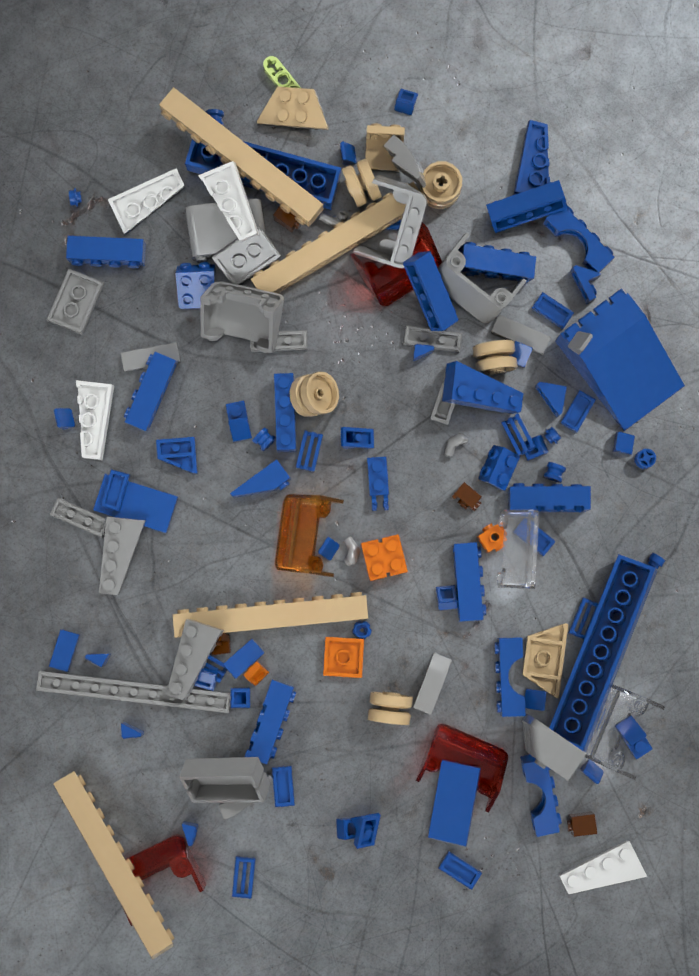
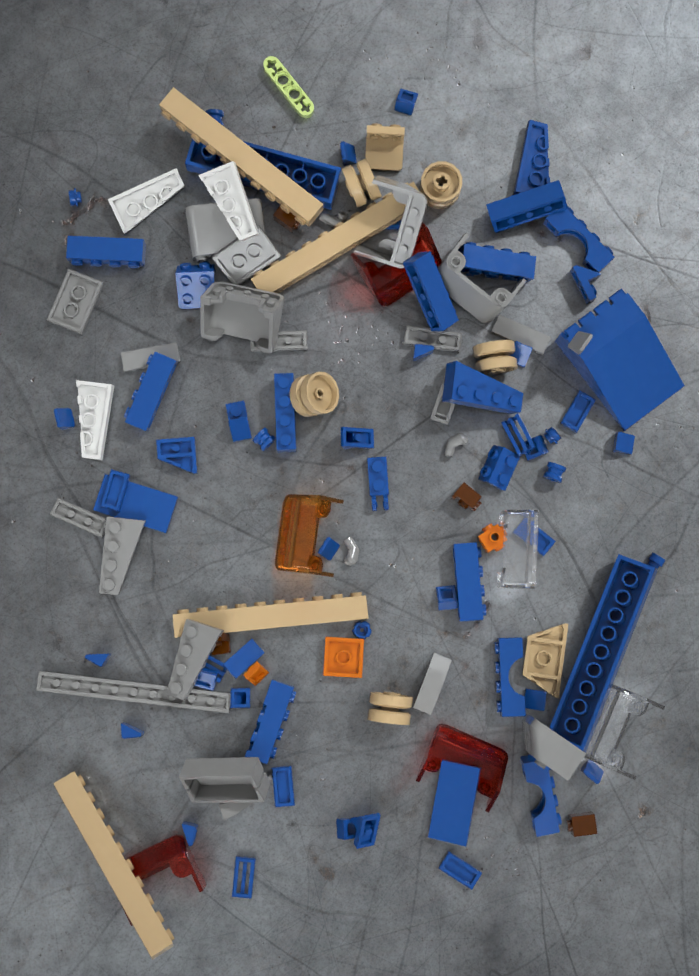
blue tile [49,629,80,672] -> none
blue slope [230,459,291,498] -> none
tan wing [257,87,329,130] -> none
blue tile [296,430,323,472] -> none
orange piece [361,534,408,581] -> none
light grey slope [384,134,426,188] -> none
blue wedge [508,483,591,512] -> none
blue tile [532,292,574,329] -> none
blue slope [535,382,567,418] -> none
white wing [559,840,647,894] -> none
blue tile [568,597,598,639] -> none
blue slope [615,715,653,760] -> none
blue wheel [634,449,656,469] -> none

